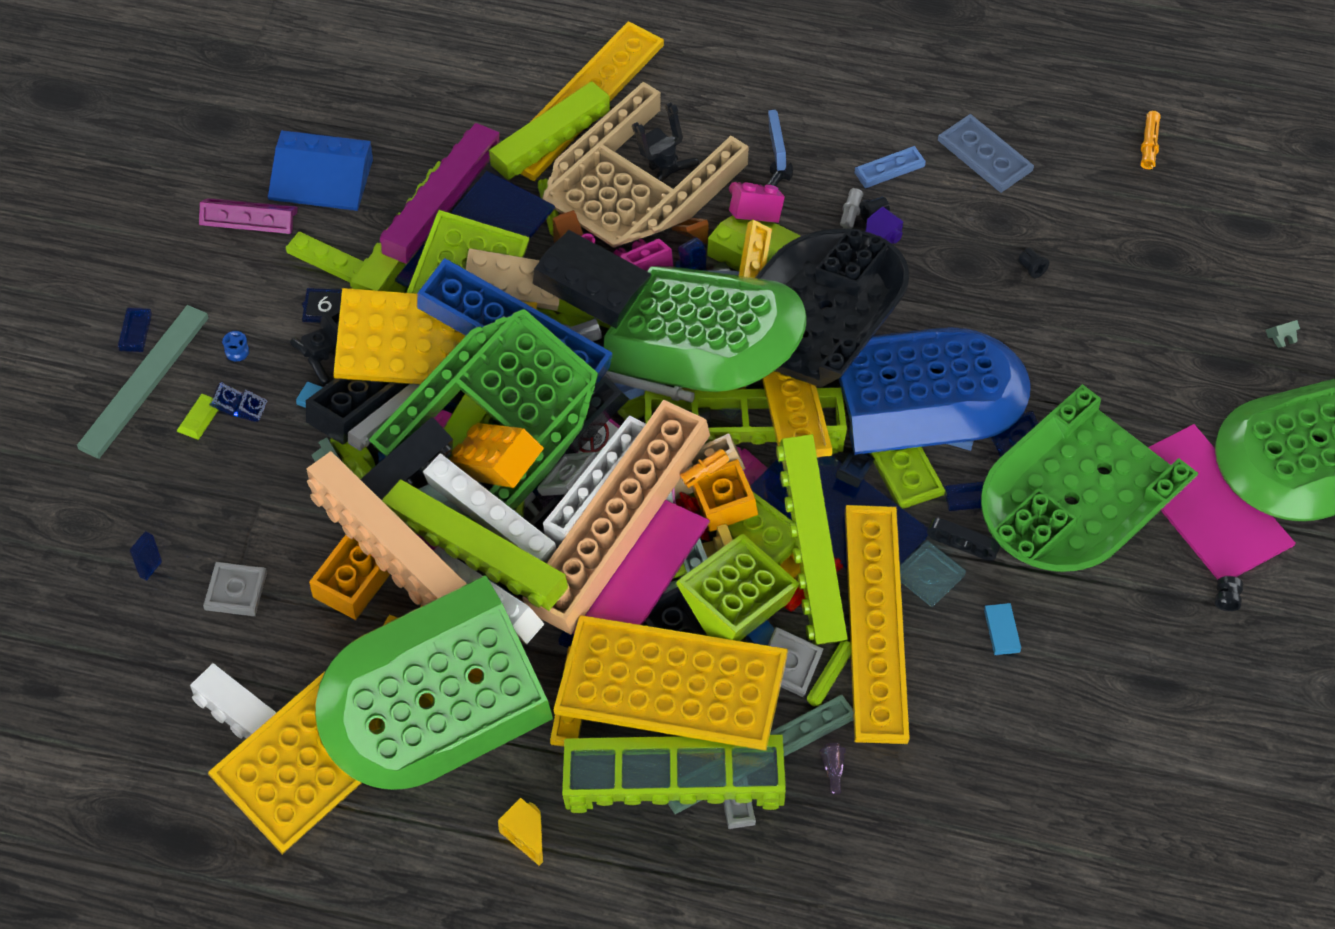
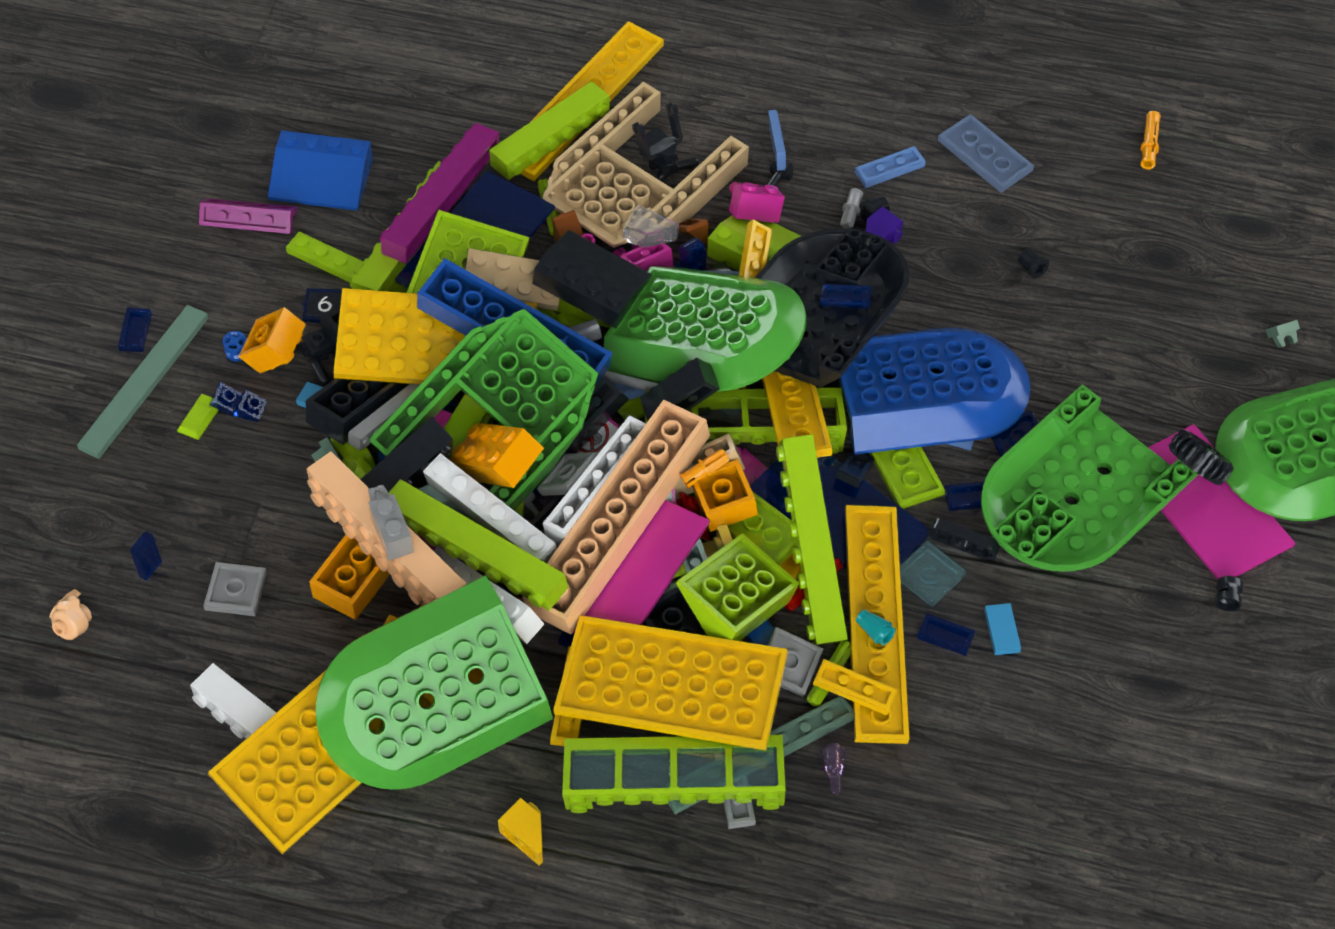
none -> light nougat head [49,589,92,640]
none -> light orange brick [239,307,306,374]
none -> light grey hinge [368,485,414,561]
none -> clear slope [623,204,679,248]
none -> black brick [640,358,720,421]
none -> yellow tile [813,659,898,715]
none -> clear blue tile [820,284,872,309]
none -> teal cone [856,609,896,646]
none -> clear blue tile [917,613,975,656]
none -> black gear [1168,430,1234,485]

